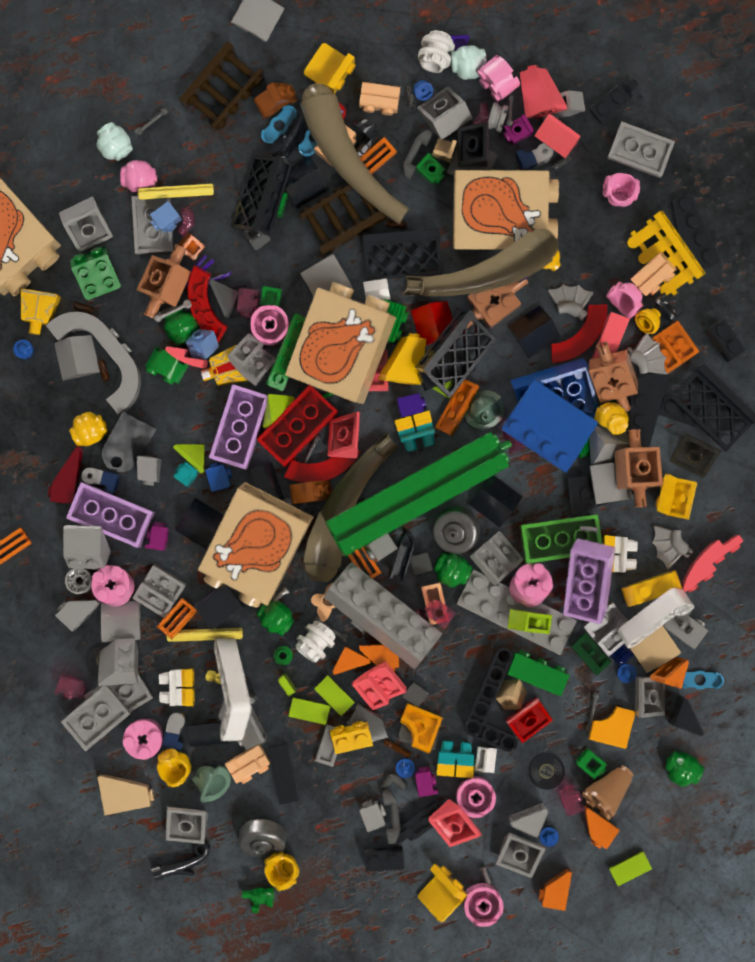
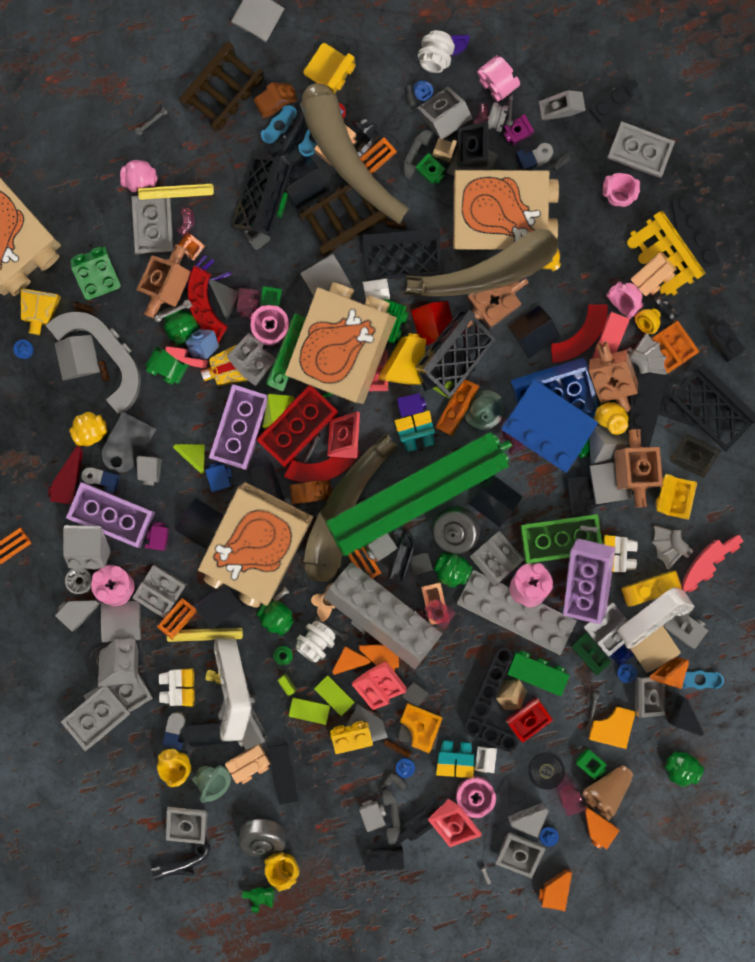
clear pink brick [54,674,87,699] -> none
light grey slope [59,196,113,253] -> none
light aqua hair [96,122,133,161] -> none
tan slope [97,774,155,815] -> none
bright pink brick [123,718,164,759] -> none
medium blue brick [150,201,182,233] -> none
teal brick [173,461,200,487] -> none
light grey tile [315,724,337,767] -> none
light nougat brick [359,82,400,115] -> none
magenta brick [415,766,438,797] -> none
yellow bracket [418,864,468,922] -> none
light aqua hair [450,46,487,80] -> none
bright pink brick [463,883,503,927] -> none
lime slope [507,609,552,634] -> none
coral slope [520,65,567,119] -> none
coral slope [535,113,580,158] -> none
light grey arm [548,284,593,320] -> none
lime tile [609,850,652,886] -> none

